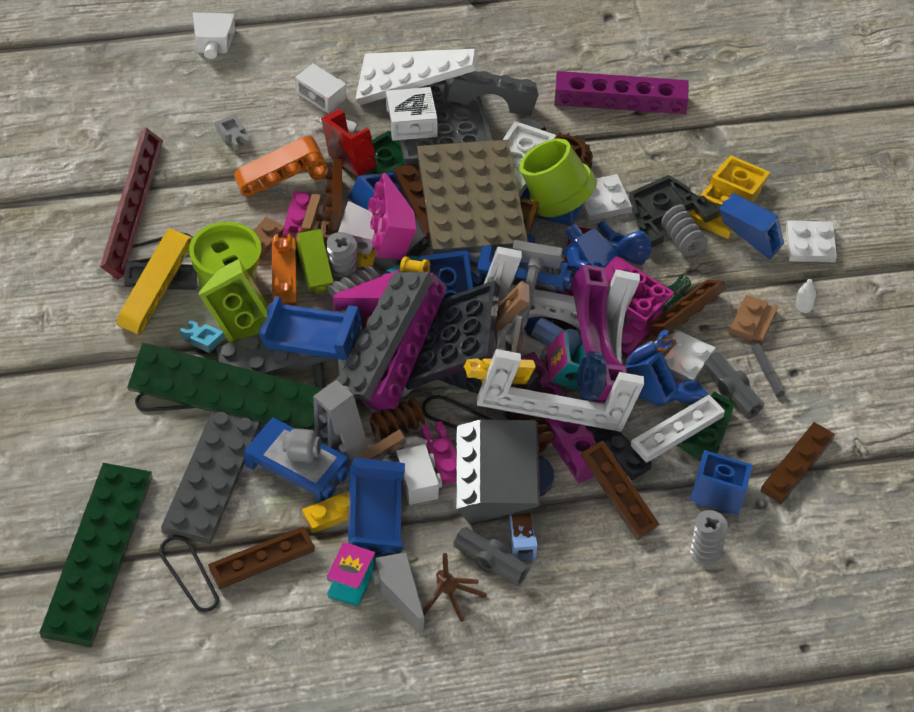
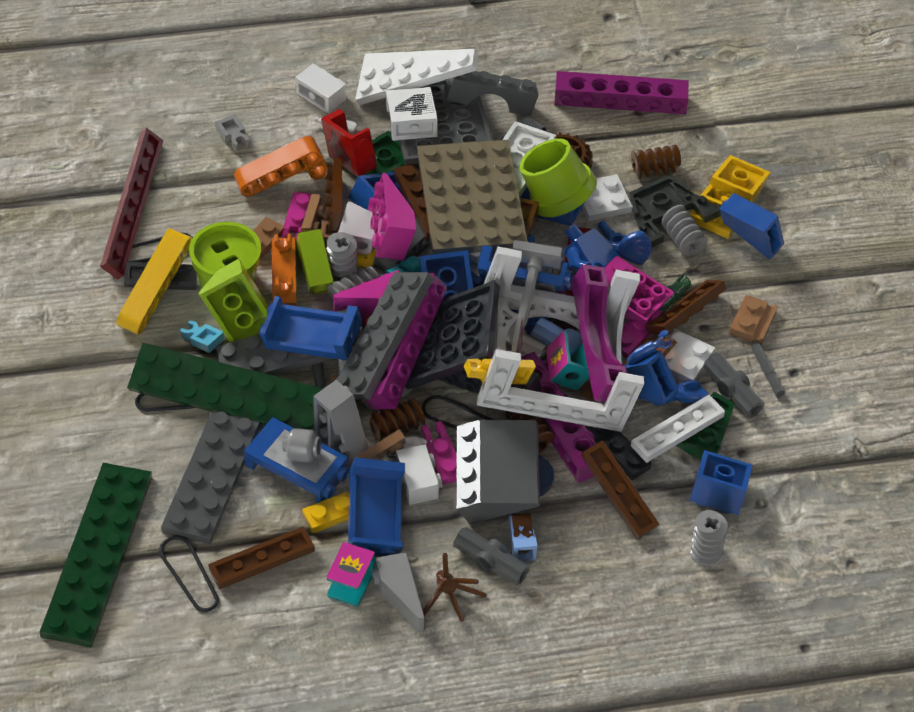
white torso [193,12,235,59] -> none
yellow bush [400,257,430,273] -> none
medium nougat plate [496,281,530,331] -> none
dark blue tile [577,351,607,401] -> none
reddish brown plate [760,422,835,504] -> none
white plate [786,220,837,263] -> none
white piece [795,279,816,313] -> none
none -> reddish brown piece [631,145,681,179]

